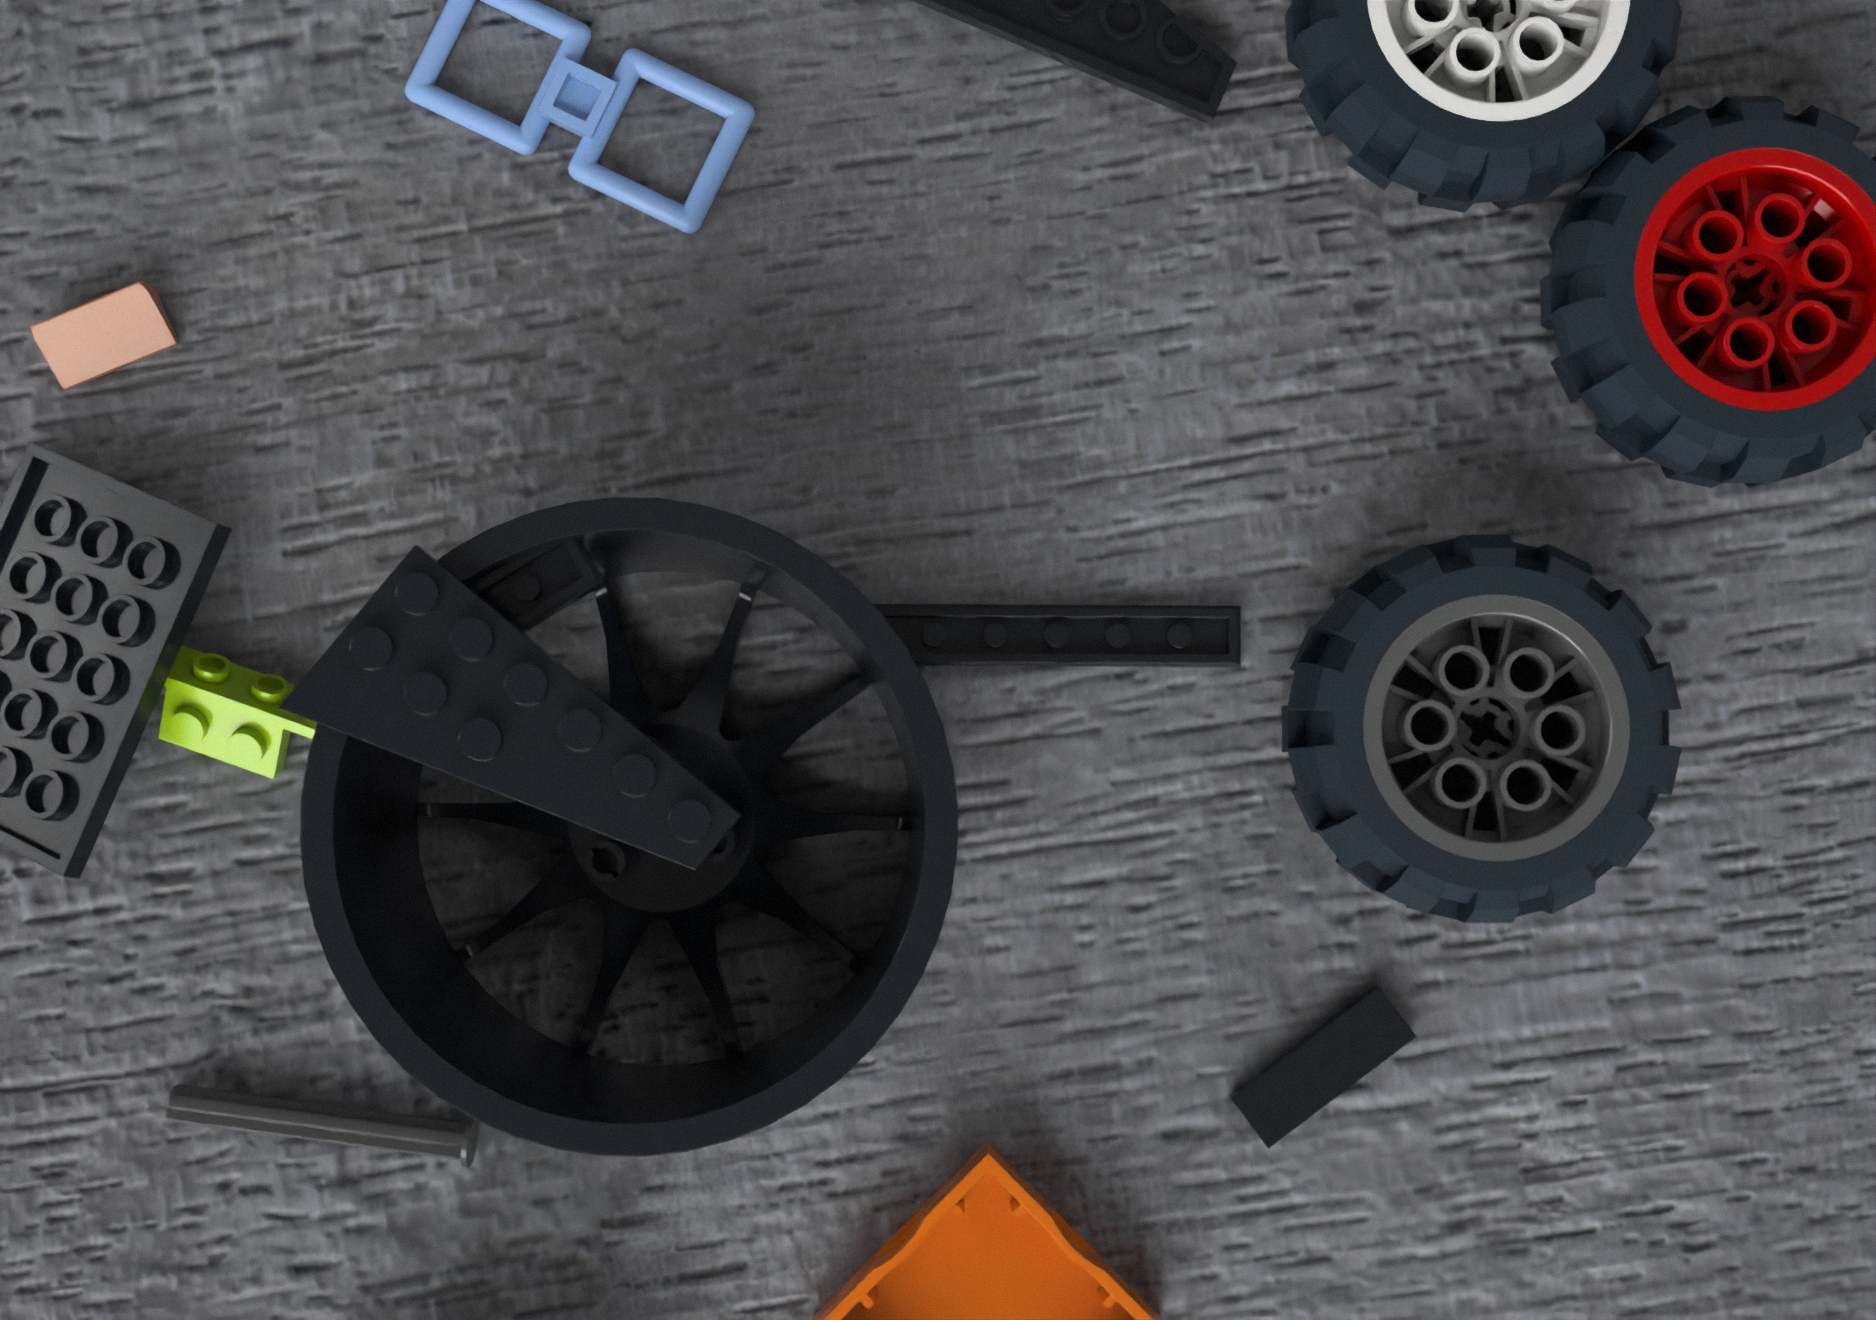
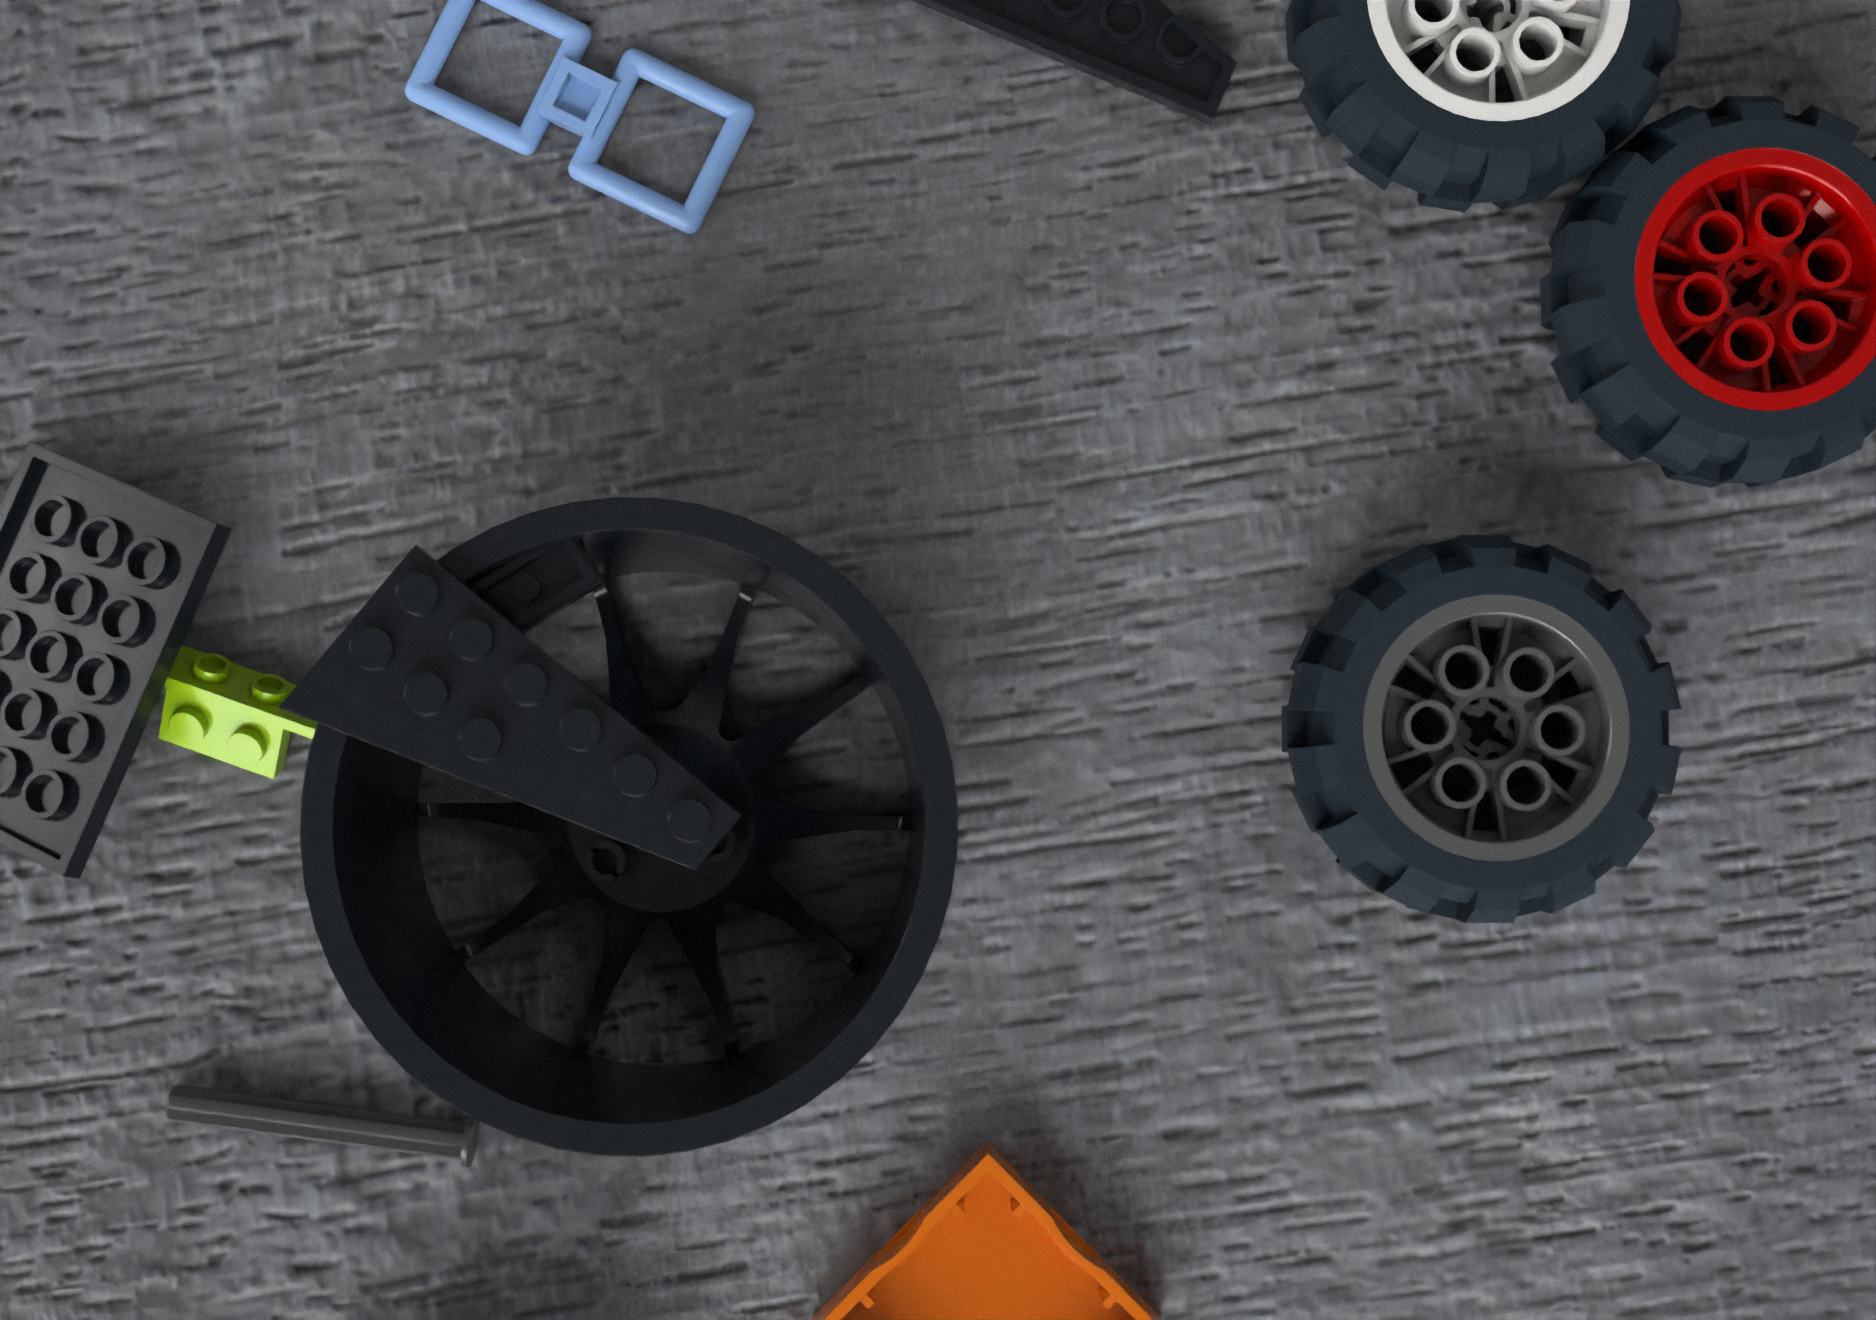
slope [30,281,179,391] -> none
black tile [873,604,1241,668] -> none
black tile [1228,985,1417,1148] -> none

